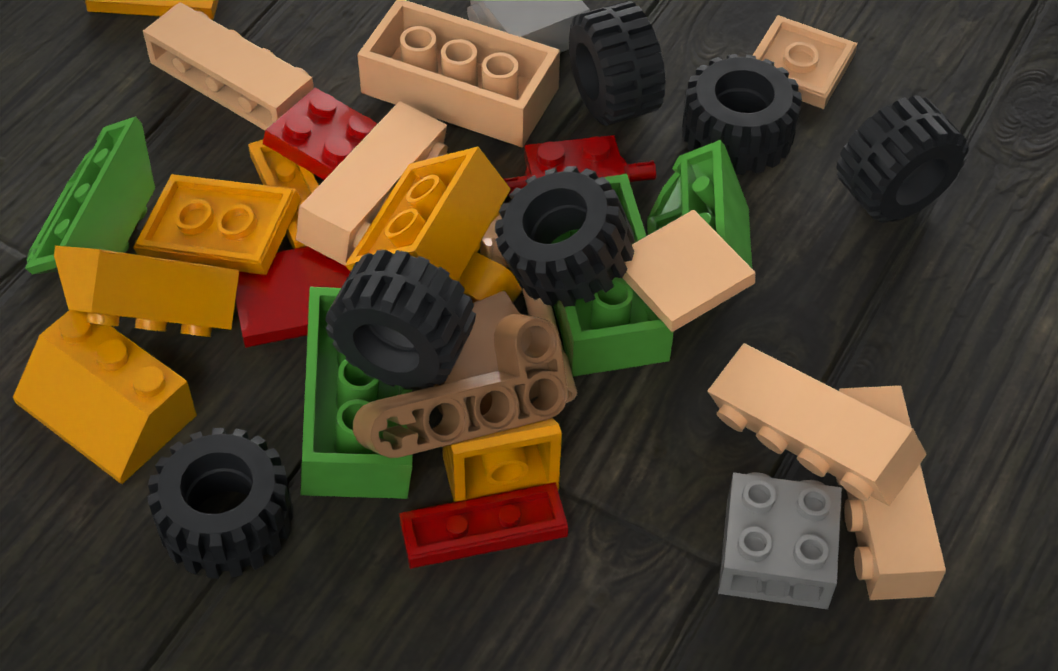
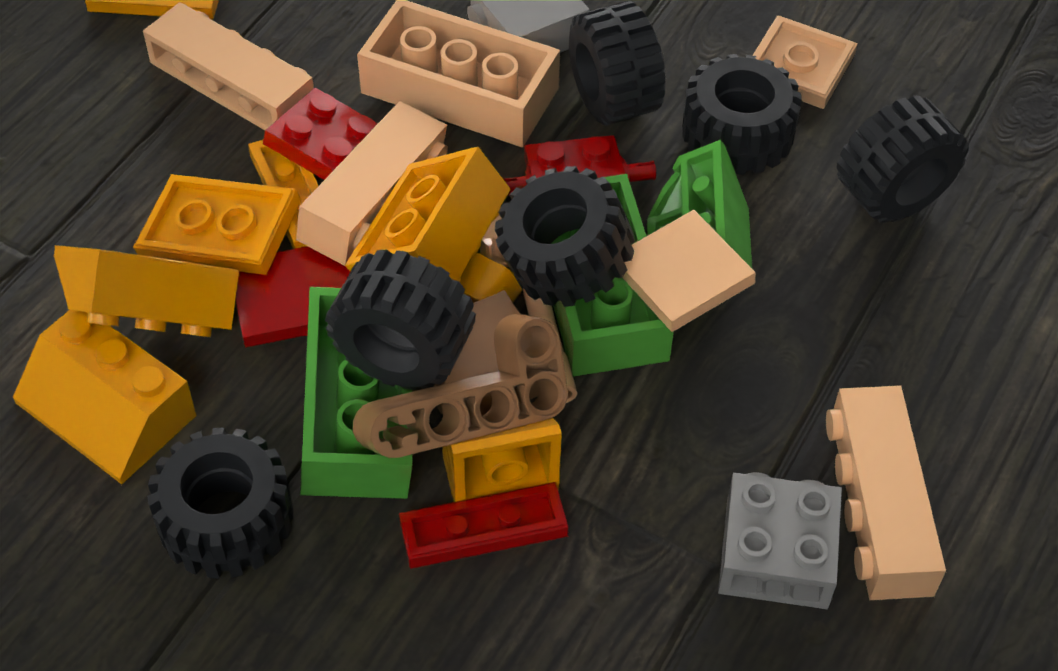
bright green wedge [25,116,155,275] -> none
light nougat brick [708,343,927,506] -> none

